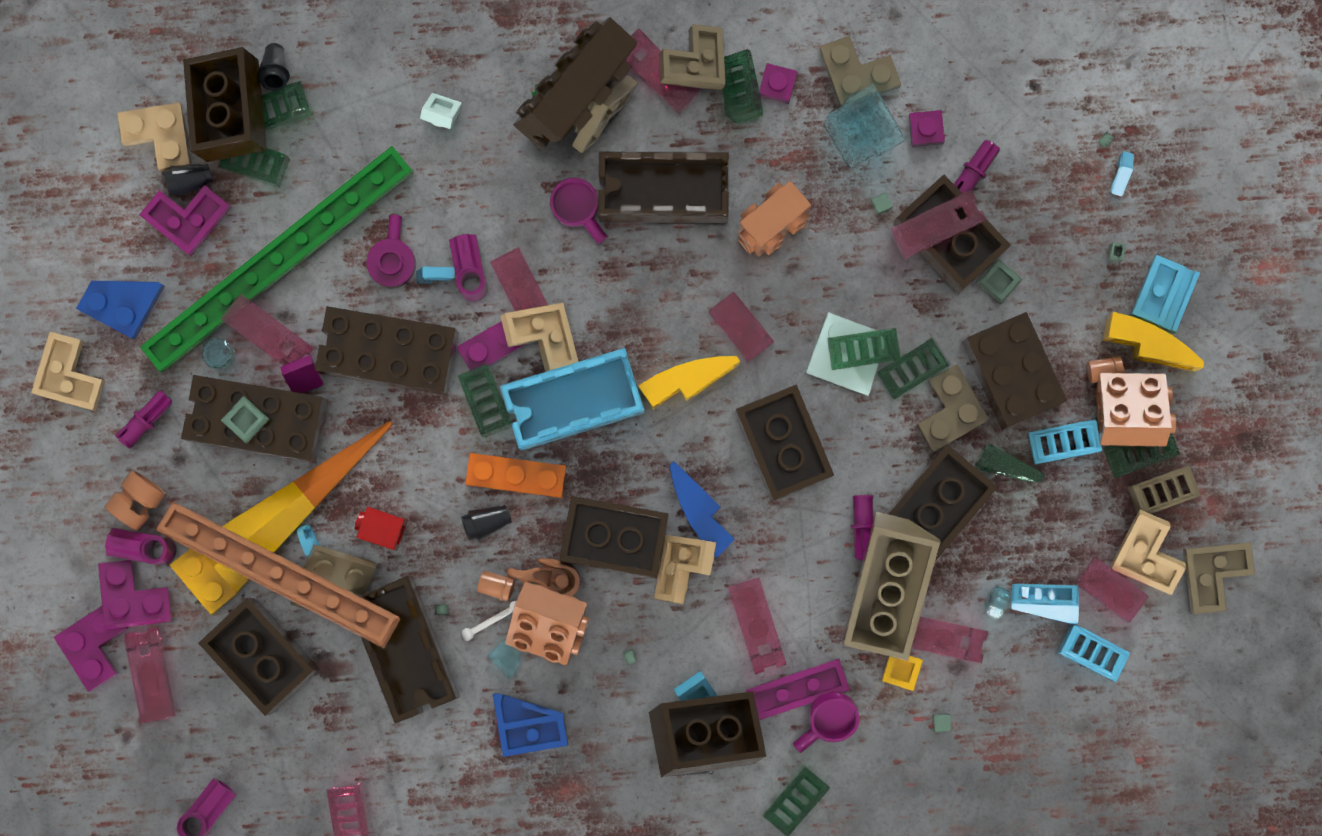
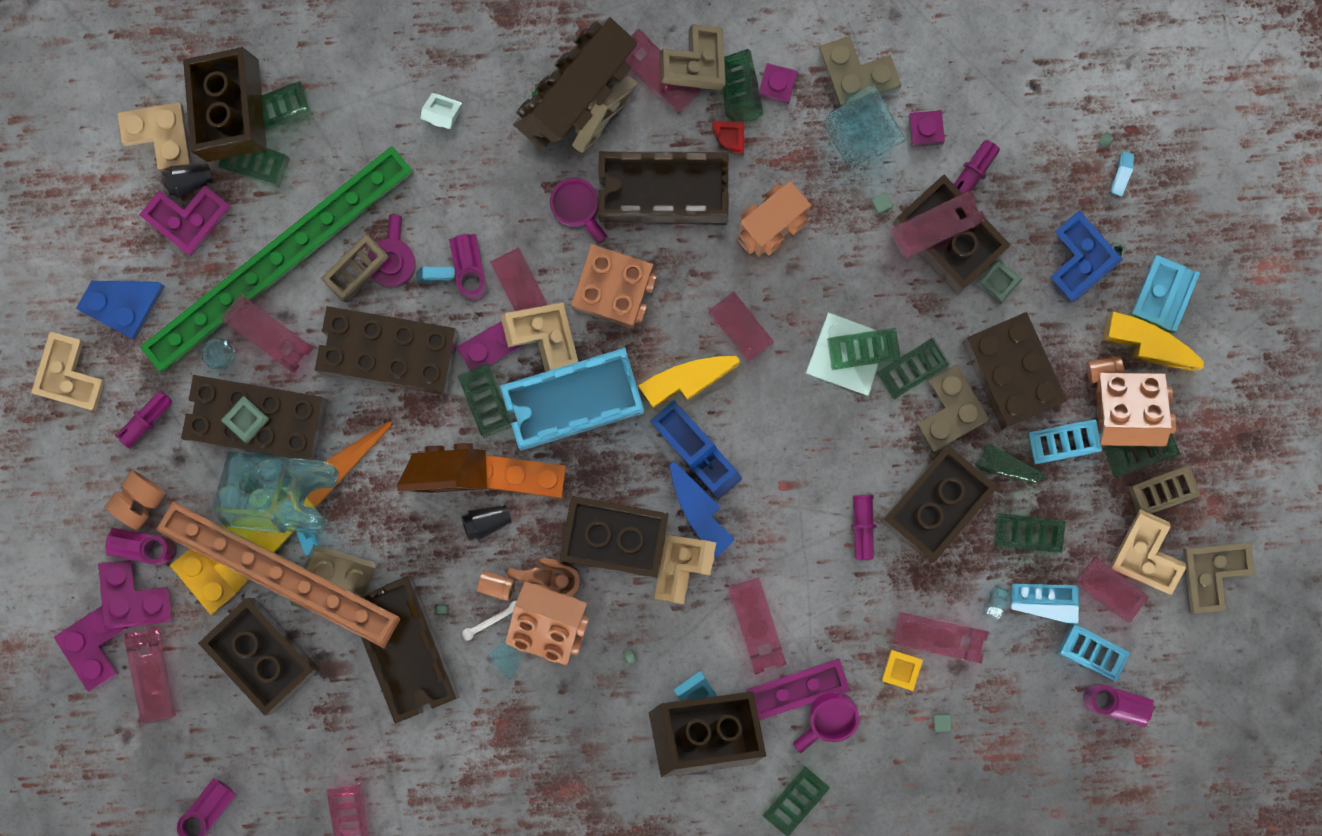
black cone [257,43,290,91] -> none
magenta tile [280,355,324,393] -> none
red brick [354,507,408,551] -> none
blue wing [493,693,568,757] -> none
dark brown brick [735,384,834,502] -> none
dark tan slope [843,512,940,661] -> none
none -> clear light blue brick [211,451,339,534]
none -> dark tan slope [321,233,389,303]
none -> reddish brown slope [397,443,487,493]
none -> nougat brick [571,244,658,329]
none -> blue slope [650,400,742,500]
none -> red tile [712,121,744,155]
none -> clear green slope [993,513,1066,554]
none -> blue plate [1051,210,1123,302]
none -> magenta piece [1083,683,1154,727]

